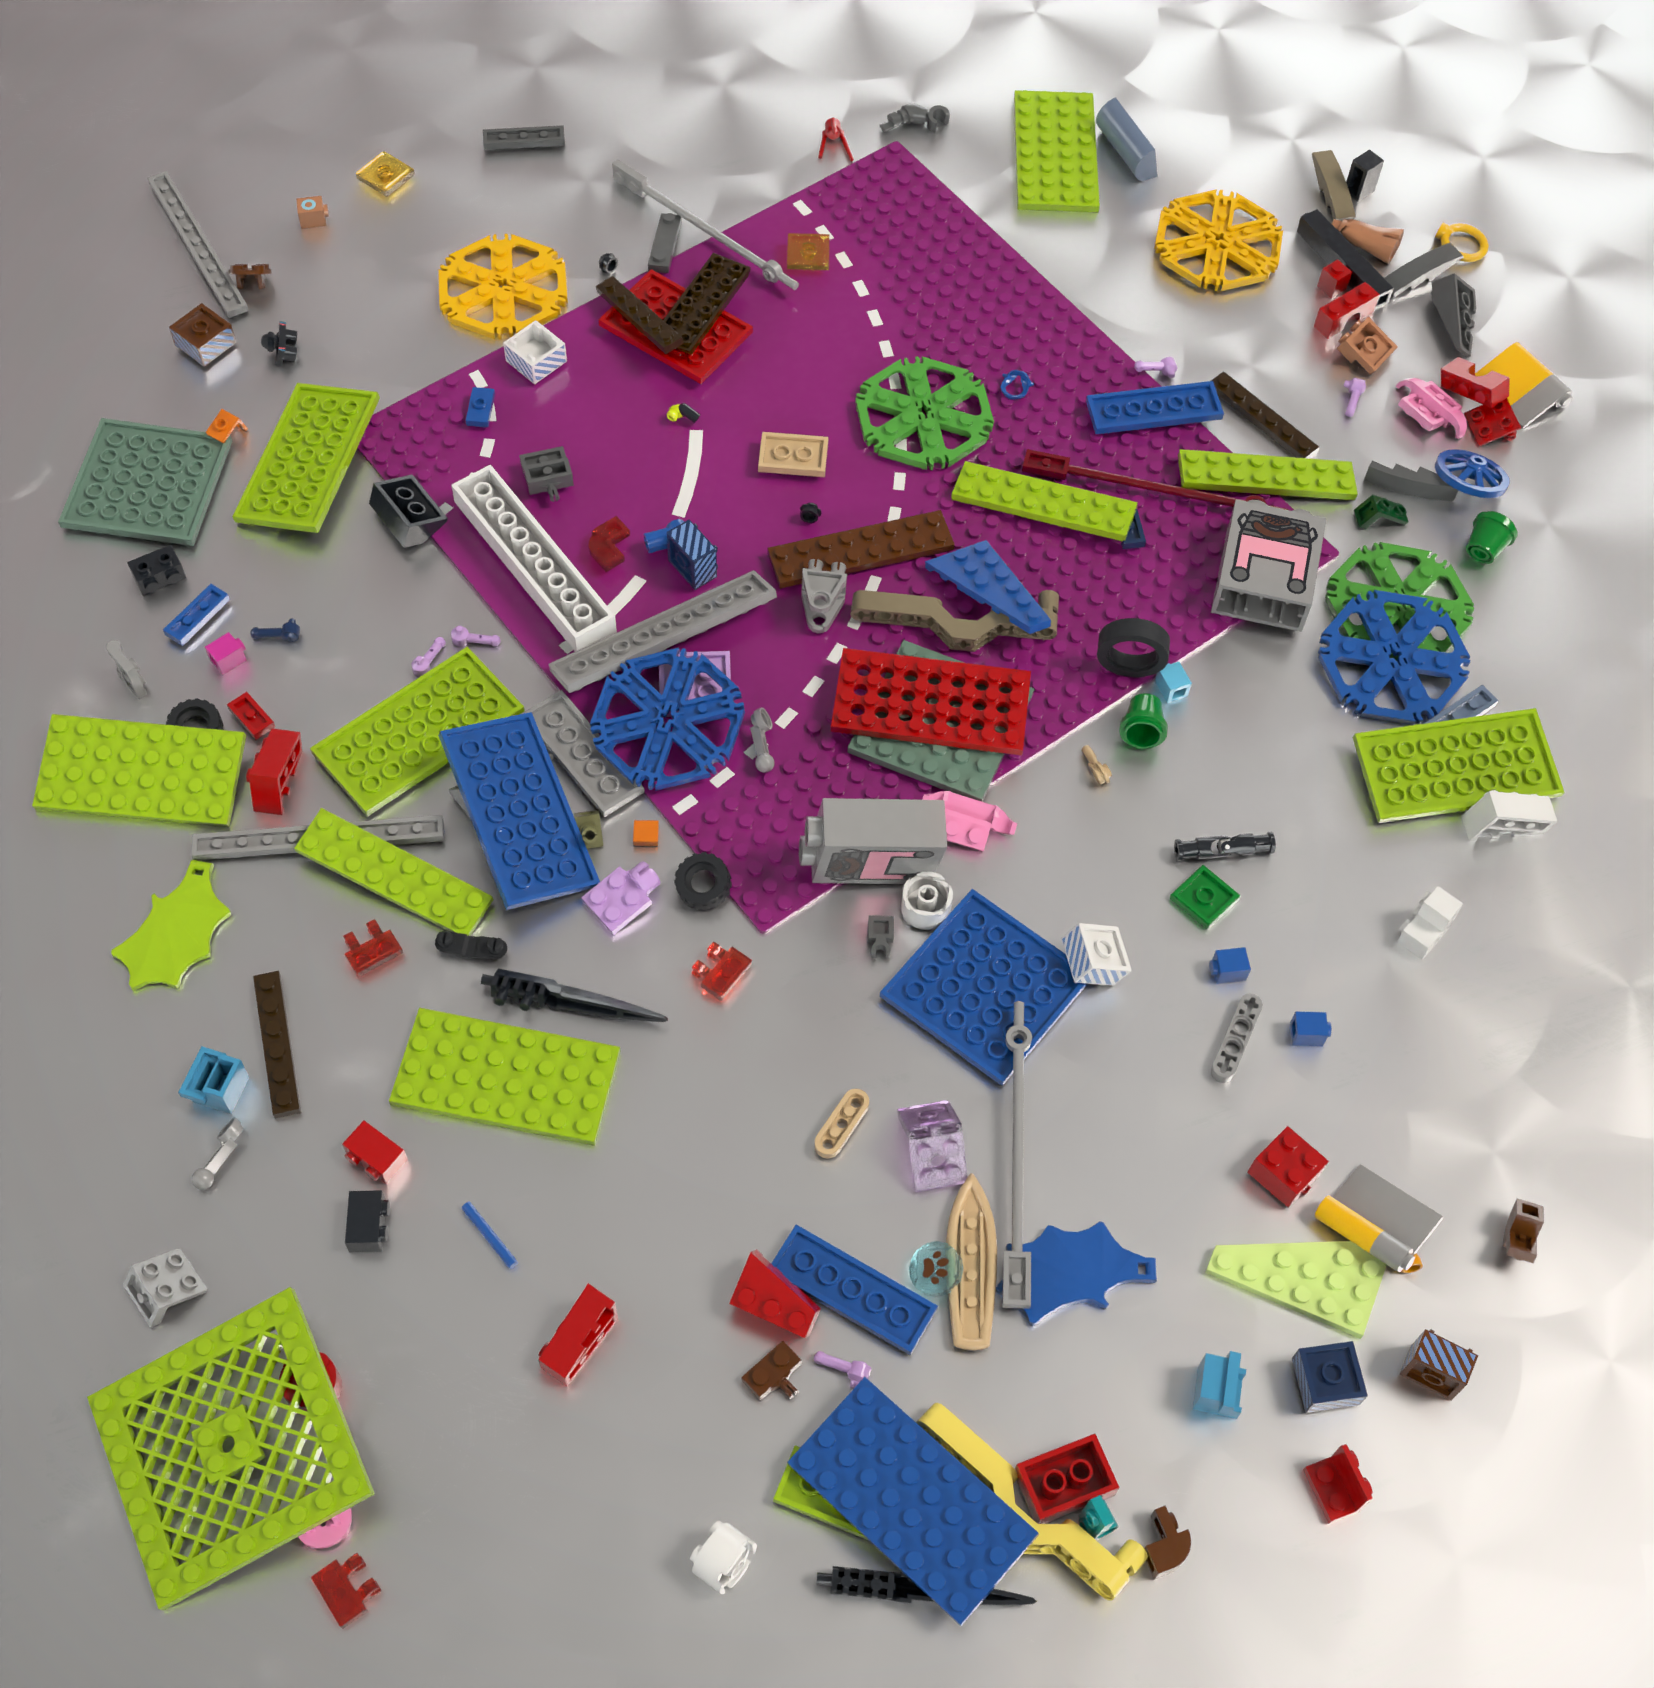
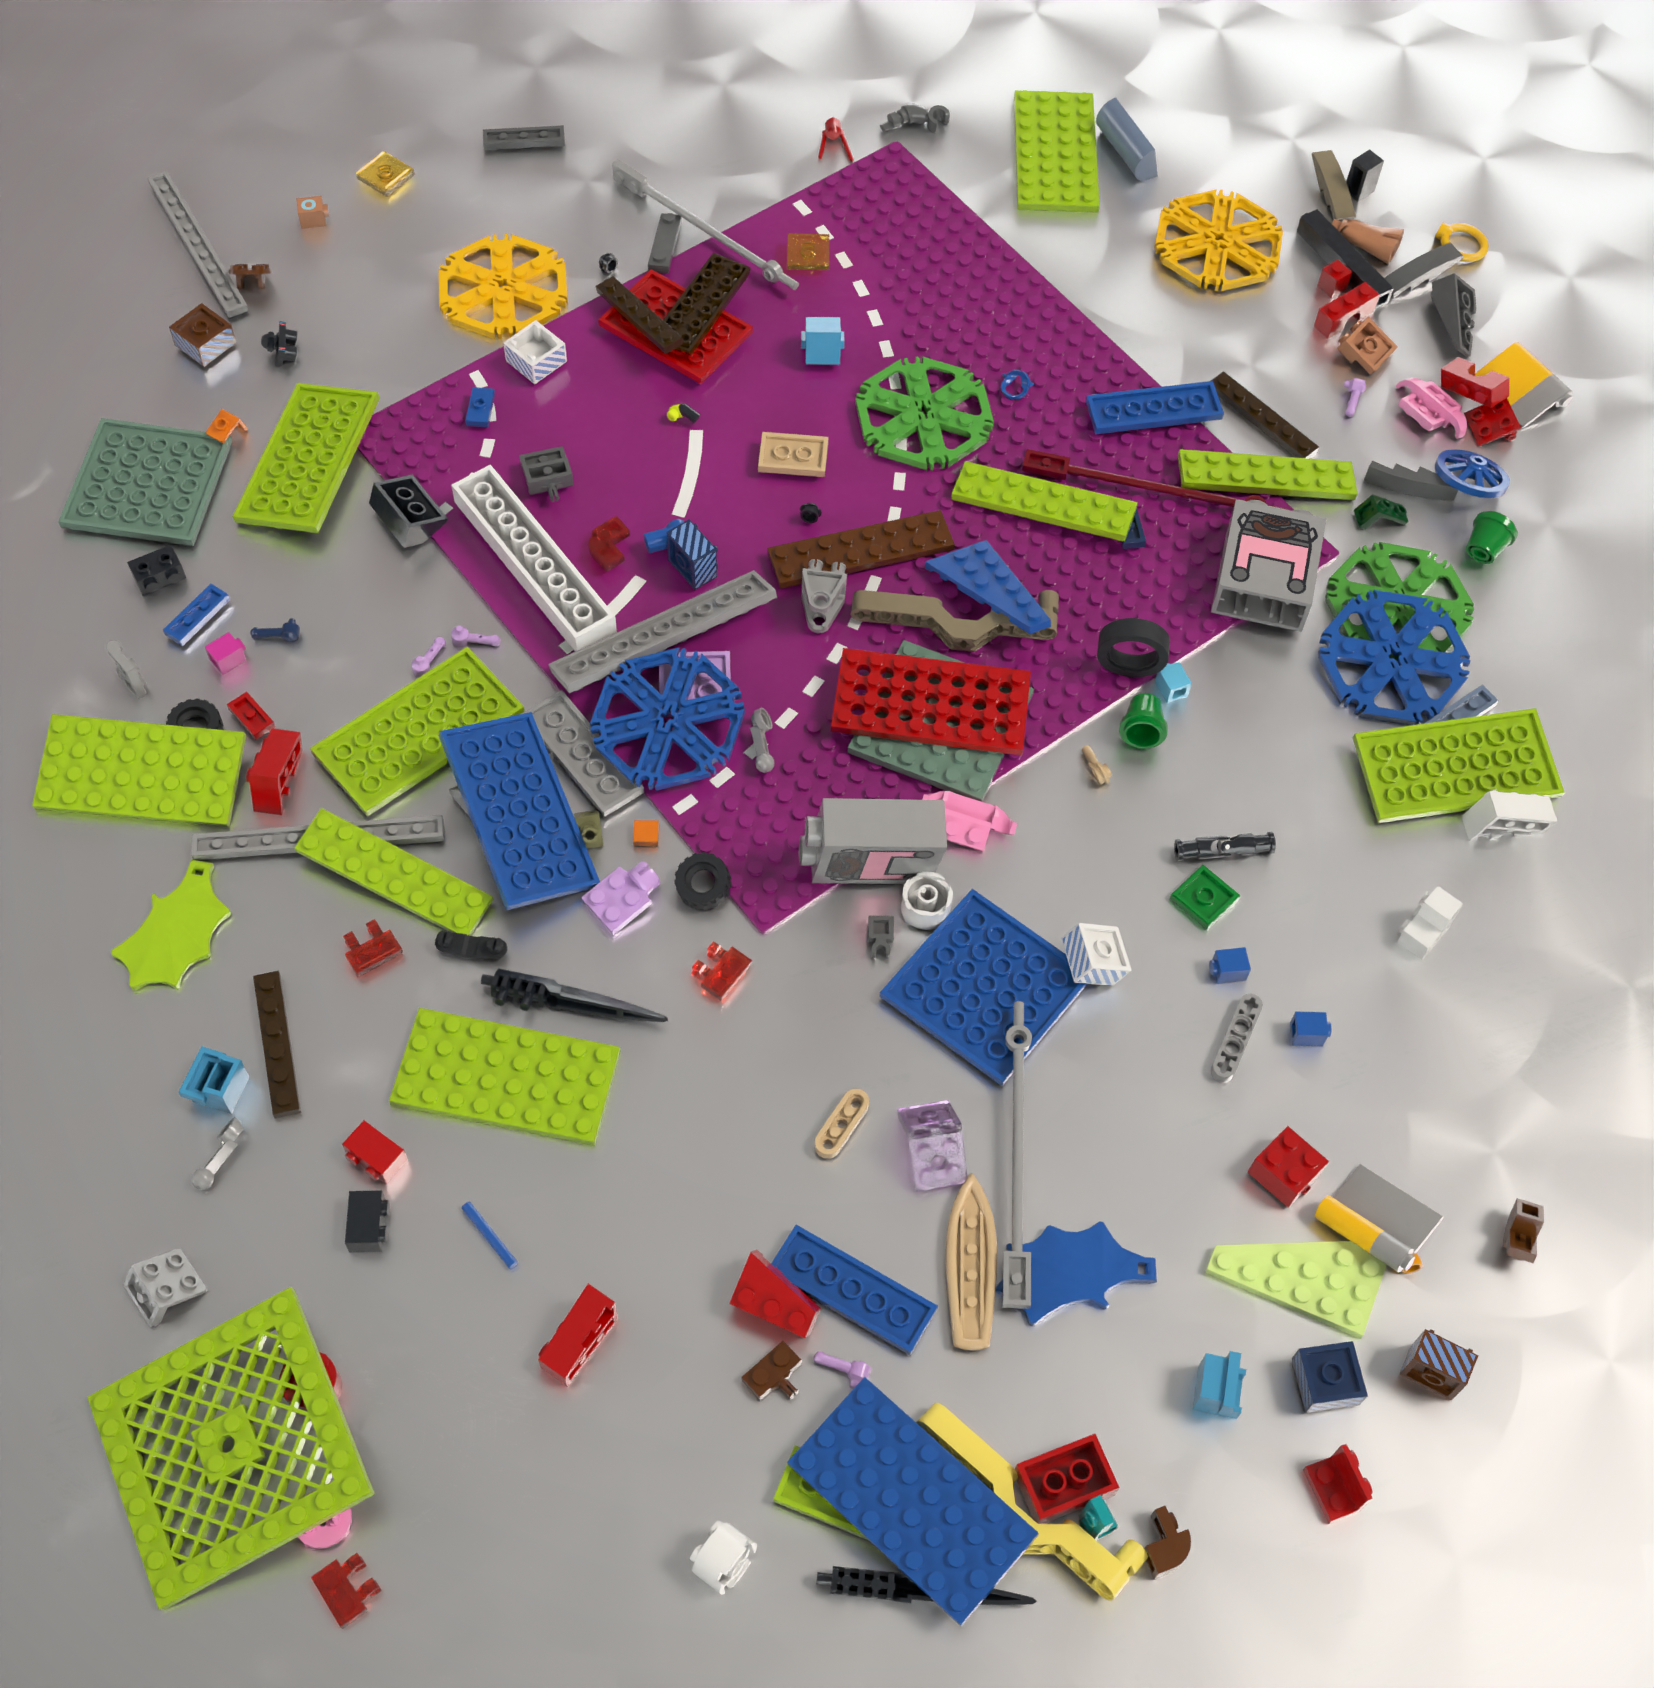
clear light blue tile [909,1241,963,1297] -> none
lavender piece [1134,357,1178,378] -> none
none -> dark azure plate [801,317,844,364]

